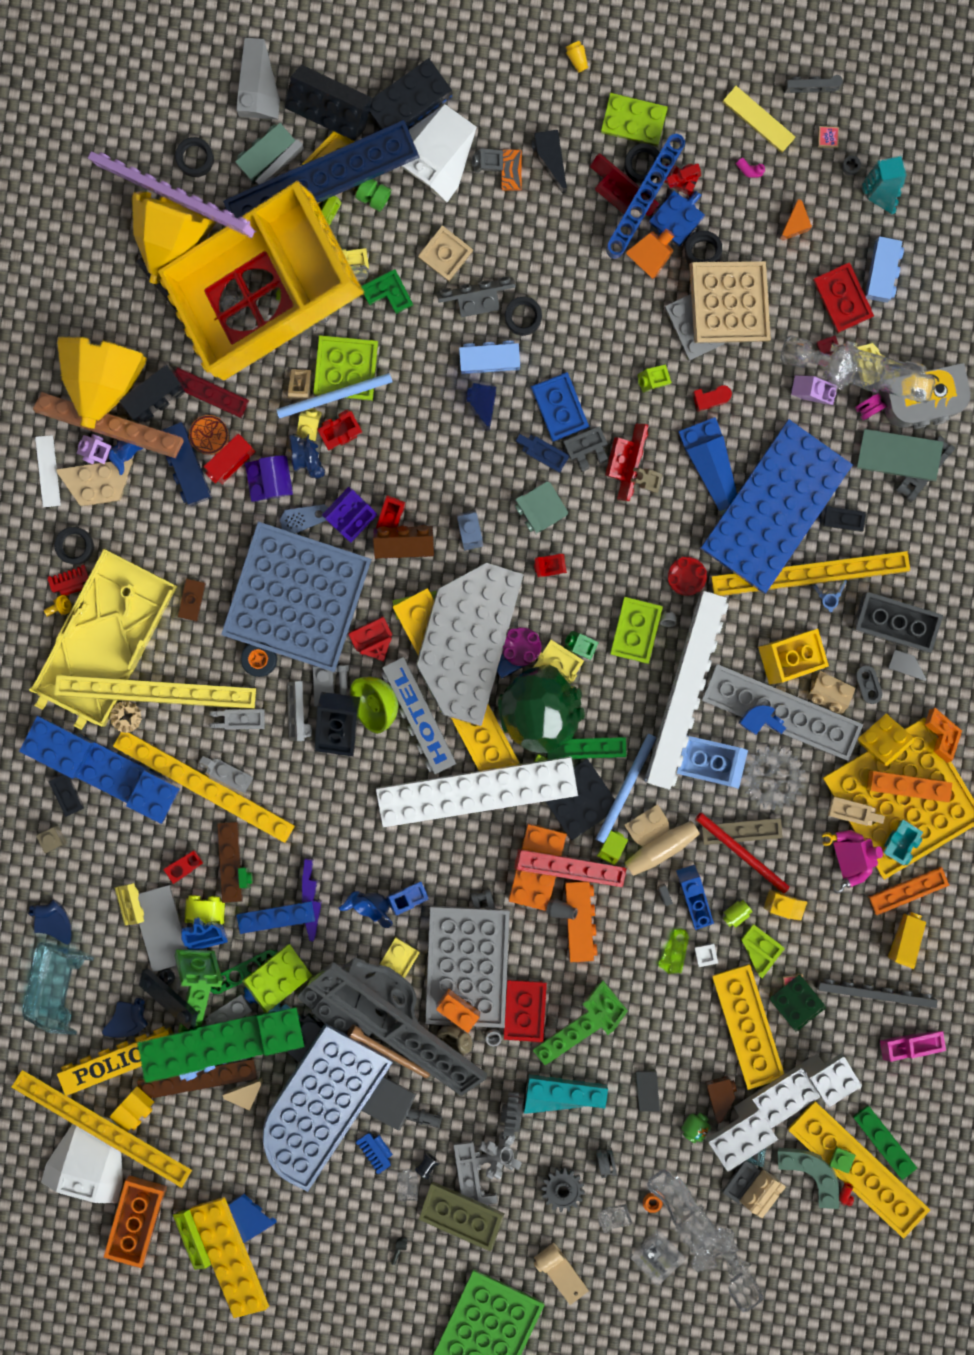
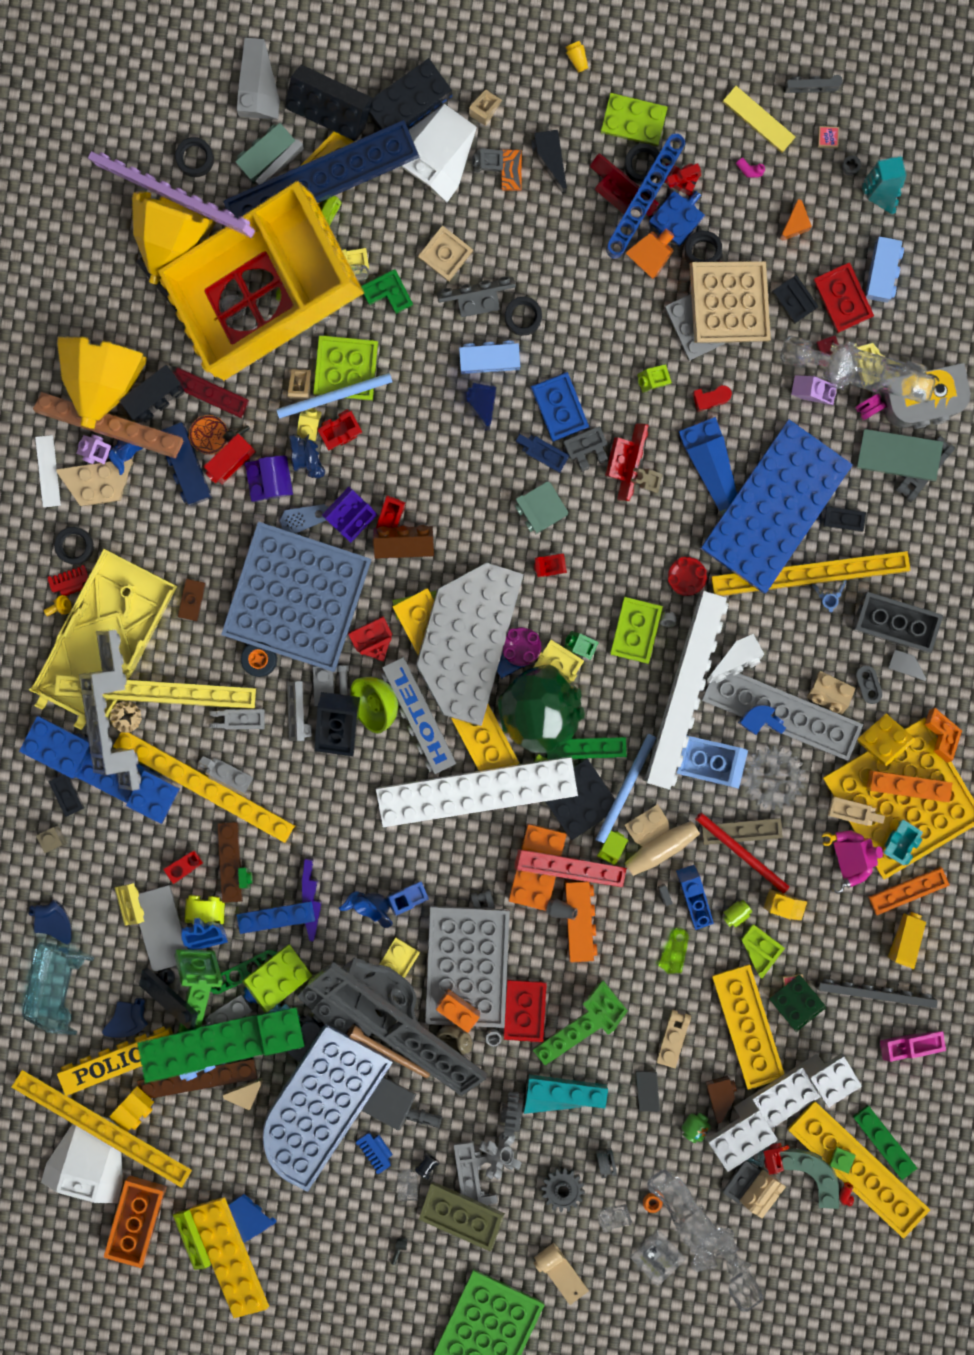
bright green wheel [355,179,392,212] -> none
sand blue torso [457,510,483,551] -> none
white plate [694,943,718,967] -> none
yellow slope [758,629,829,685] -> none
none -> light grey bracket [79,630,141,791]
none -> pearl dark grey hand [223,425,250,443]
none -> tan slope [469,90,502,126]
none -> tan plate [656,1010,691,1069]
none -> white slope [707,634,764,683]
none -> red bracket [763,1143,789,1175]
none -> black plate [772,275,819,324]

